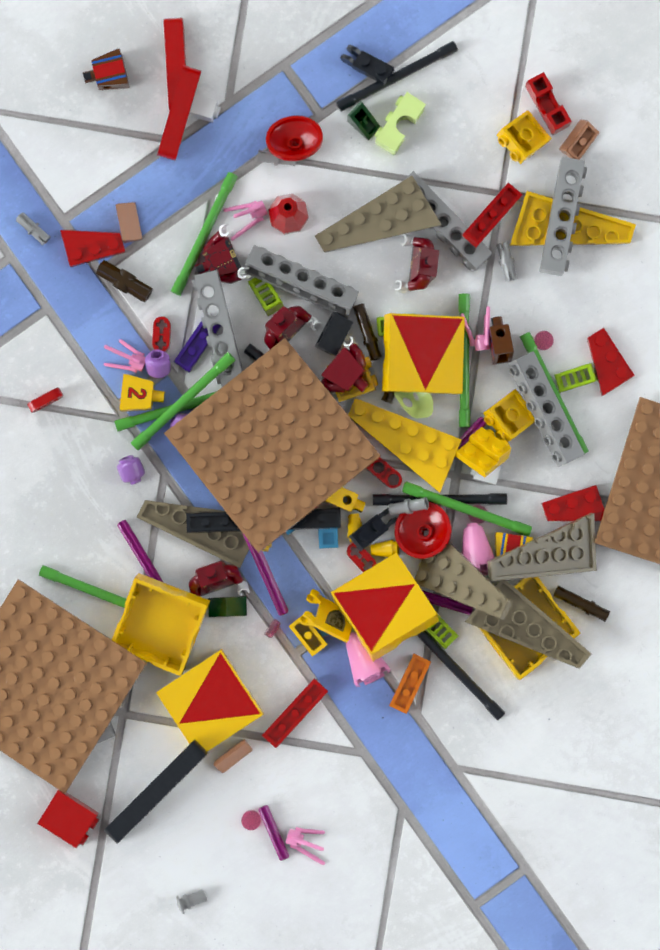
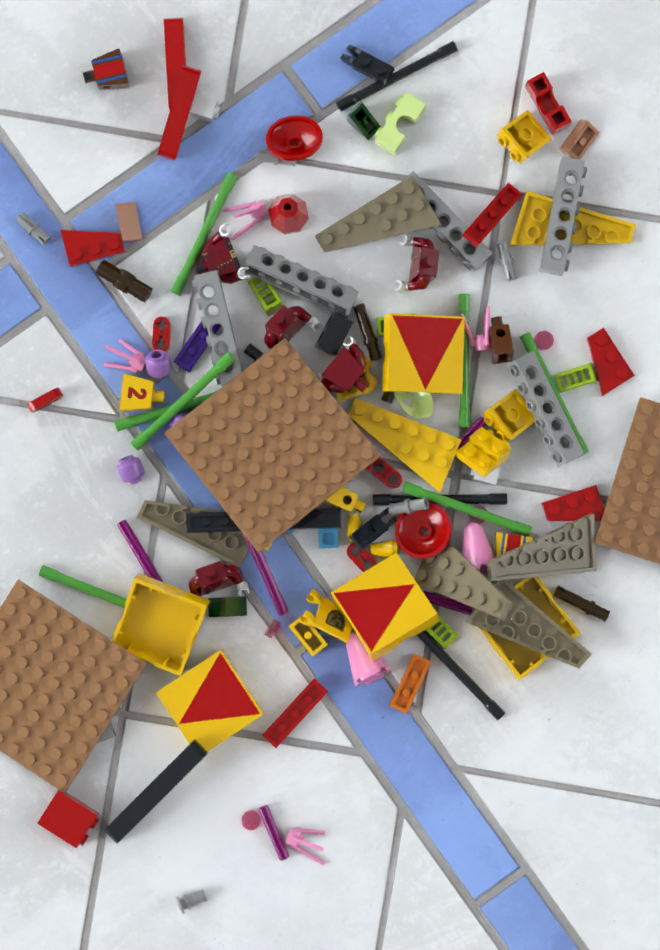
nougat slope [213,739,252,773] -> none

